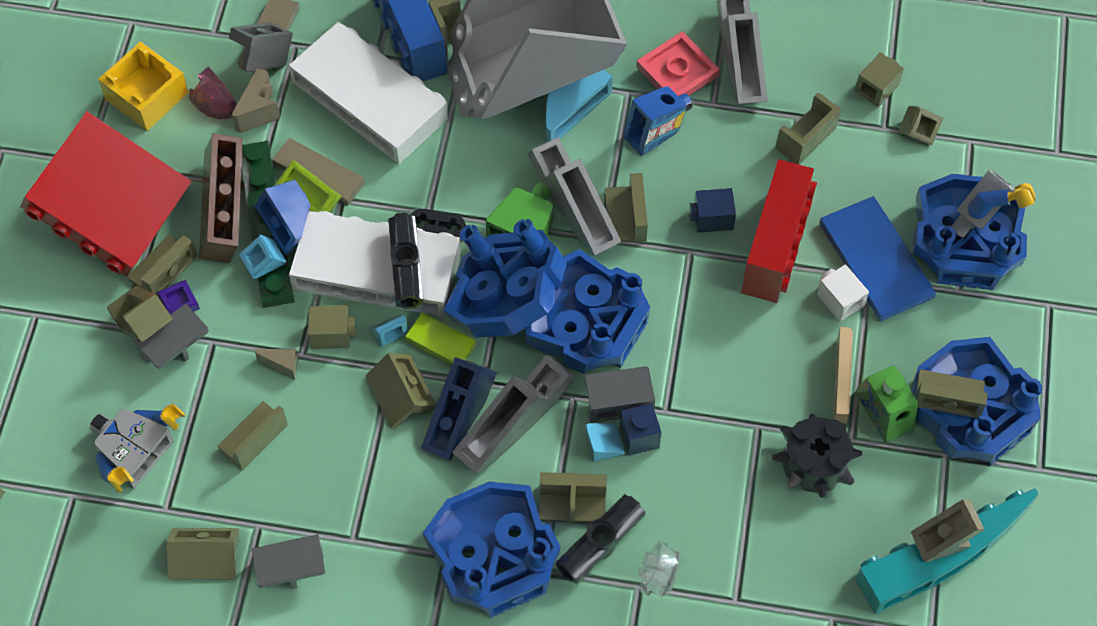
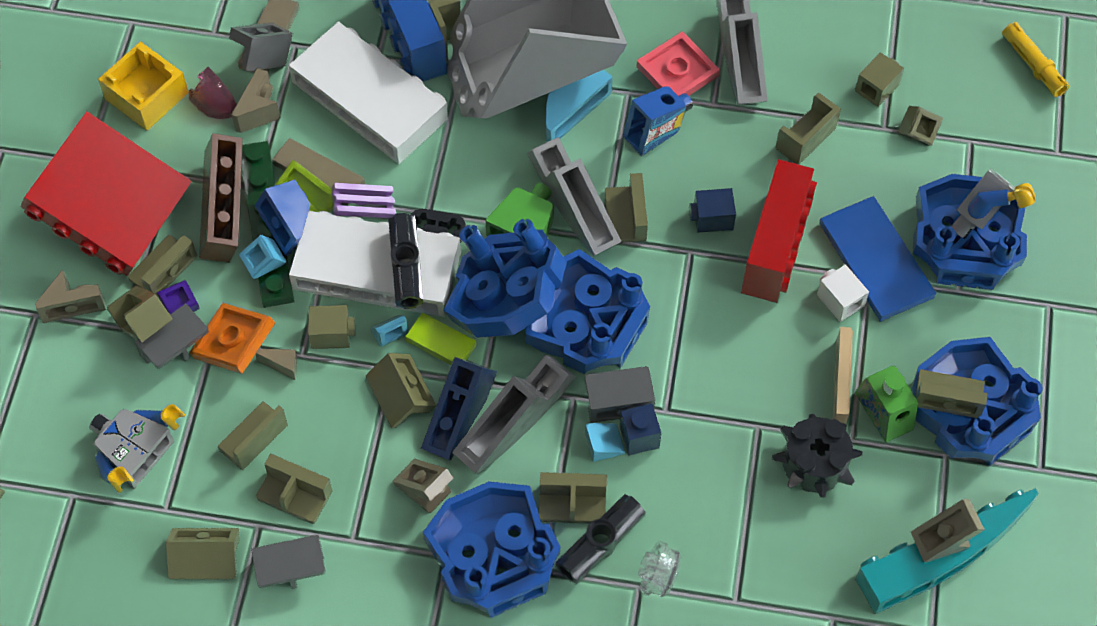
none -> dark tan slope [35,271,106,323]
none -> orange tile [189,303,275,374]
none -> olive panel [256,453,333,524]
none -> tile [331,183,396,218]
none -> dark tan slope [392,458,454,513]
none -> yellow pin [1002,22,1070,97]

